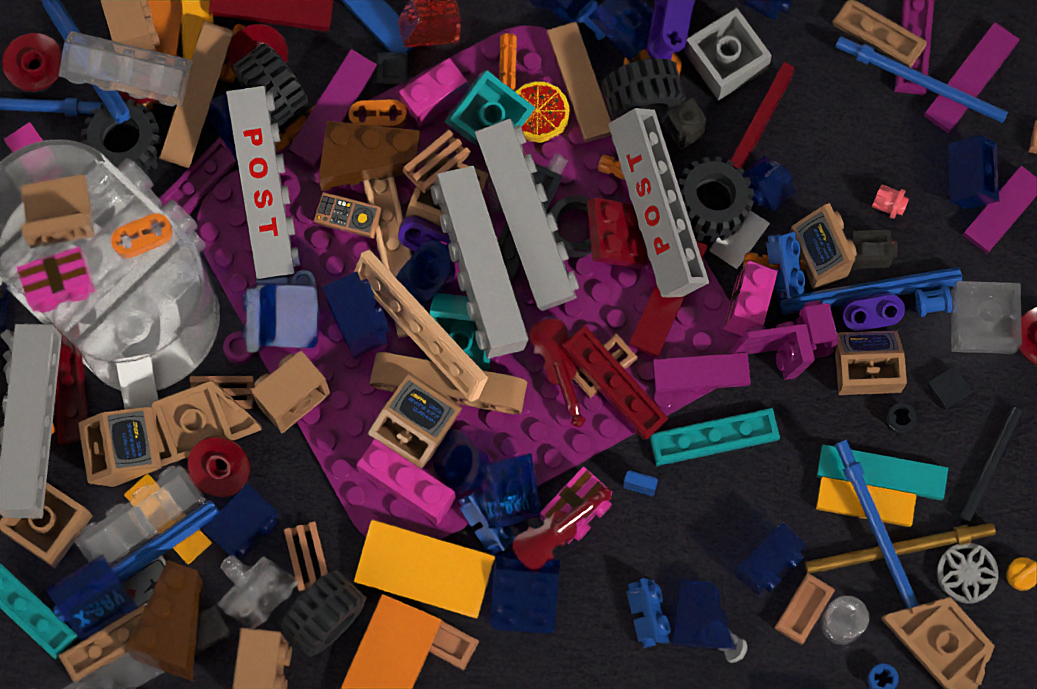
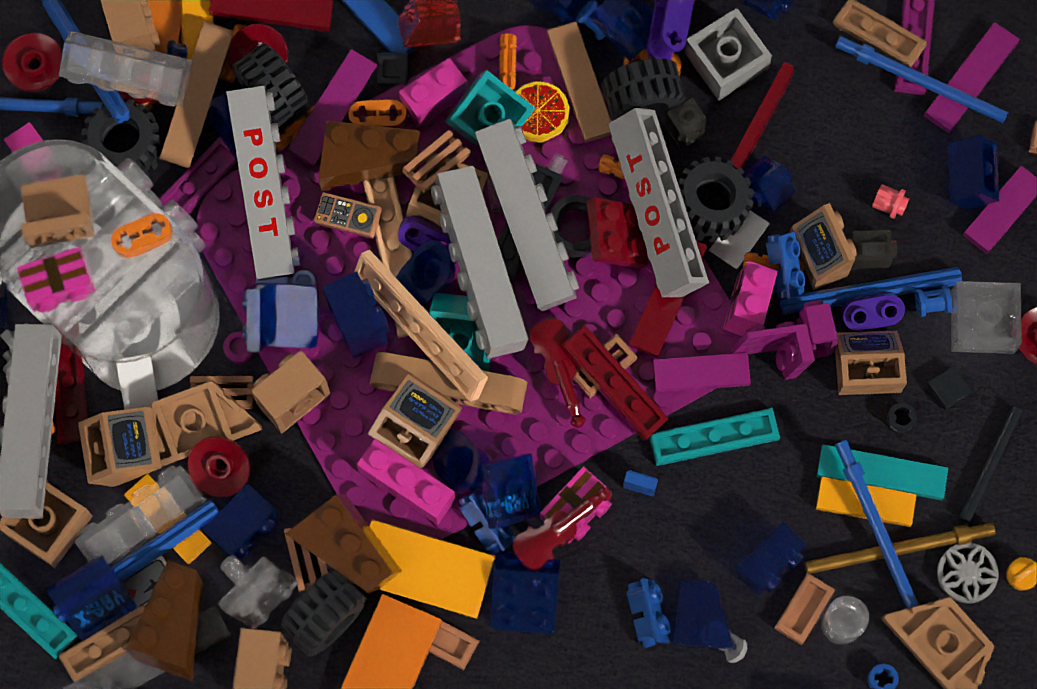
none -> clear blue piece [166,40,188,65]
none -> reddish brown wedge [286,494,402,593]

